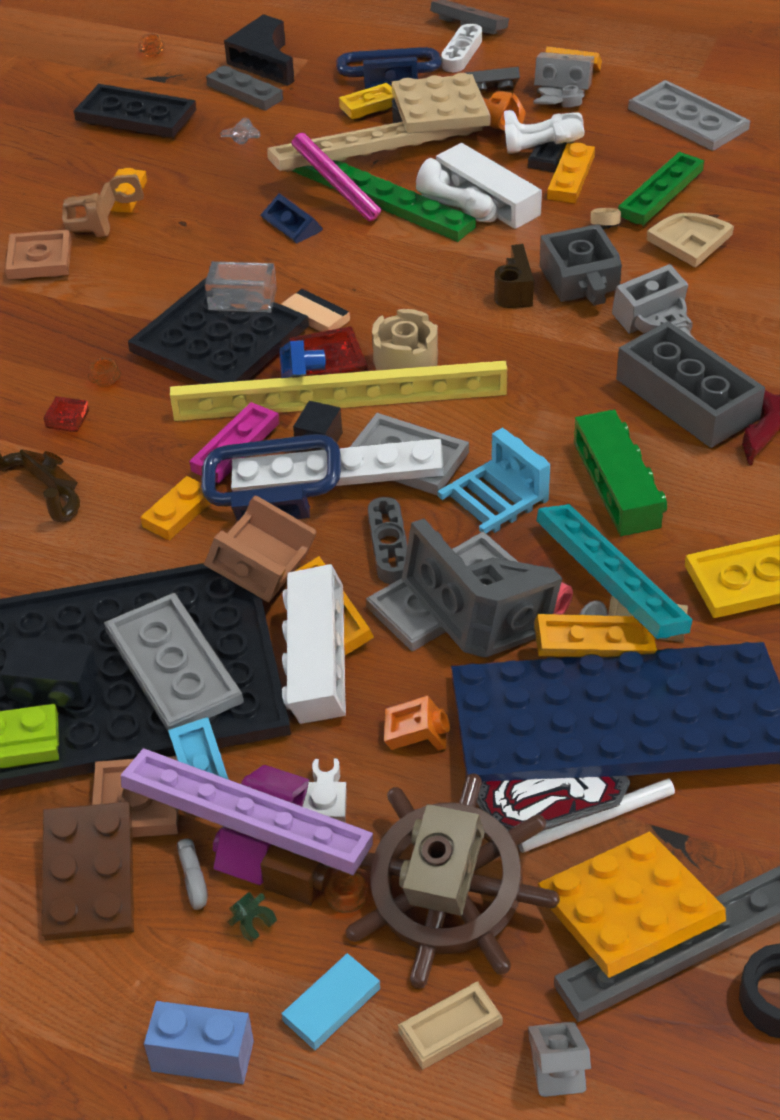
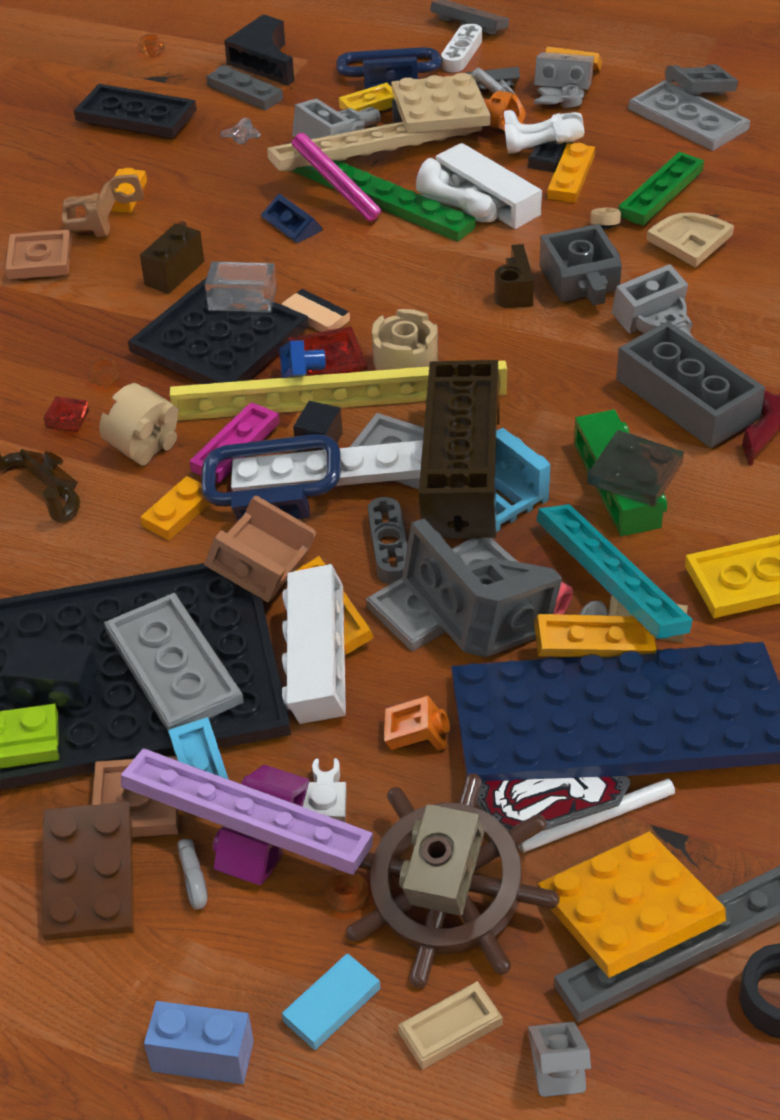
clear green plate [227,891,277,942] -> none
reddish brown brick [260,844,333,906] -> none
none -> tan brick [99,383,179,466]
none -> dark brown brick [140,223,204,294]
none -> light grey brick [292,98,380,139]
none -> dark brown plate [418,360,500,539]
none -> light grey bar [472,67,516,95]
none -> clear smoke plate [587,430,684,507]
none -> dark grey plate [665,64,738,95]

